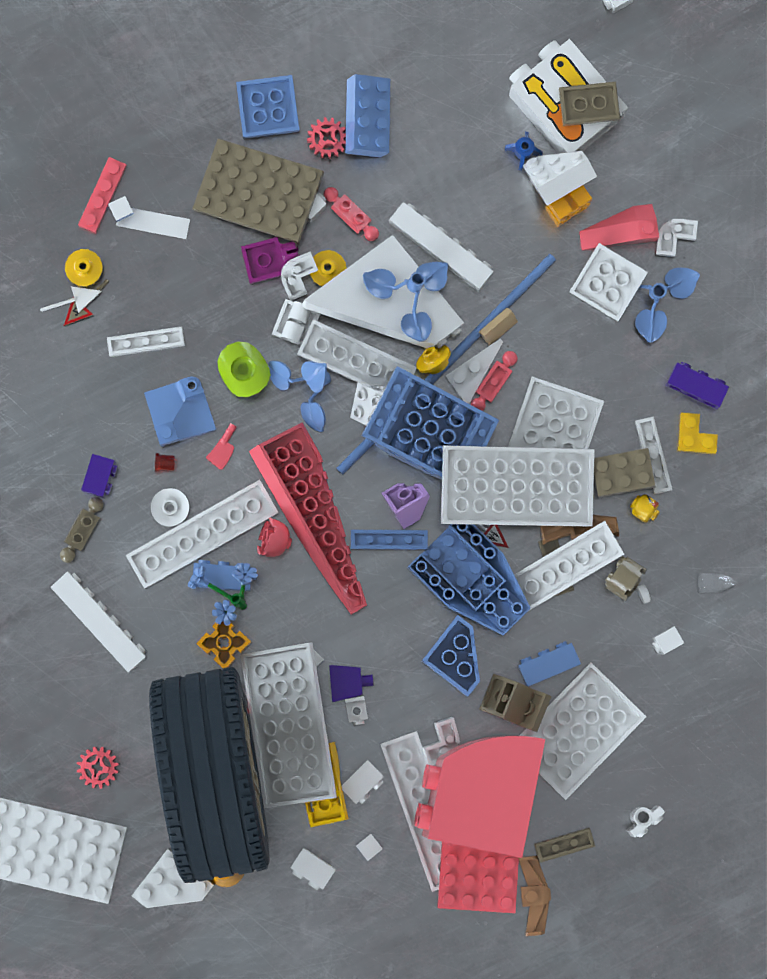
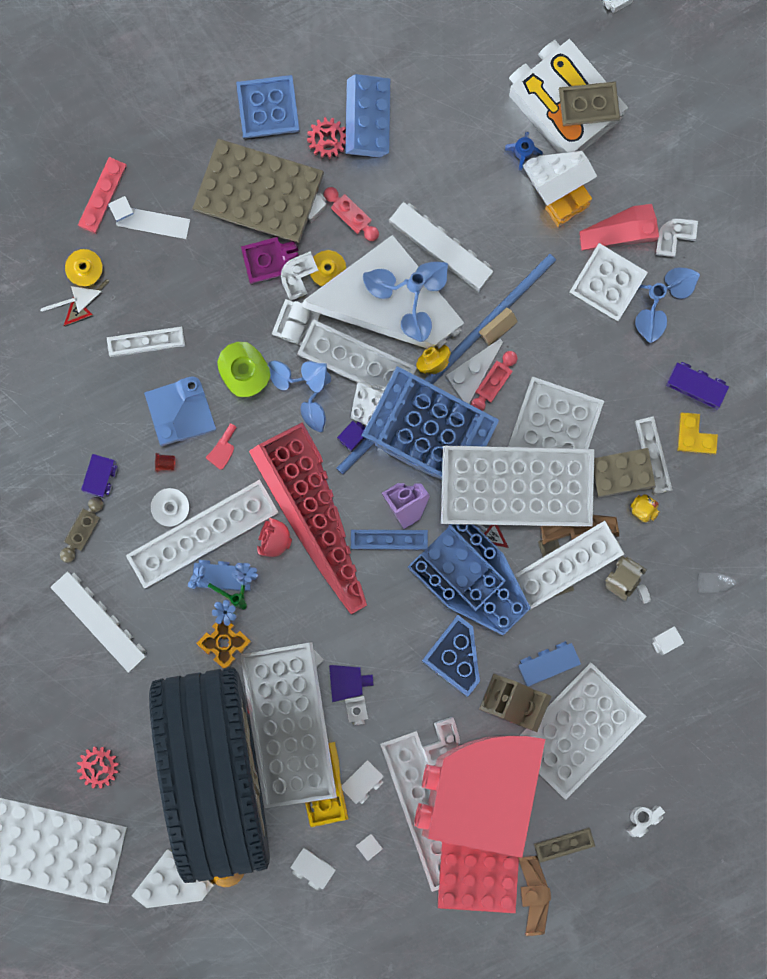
none -> dark purple brick [337,421,365,452]

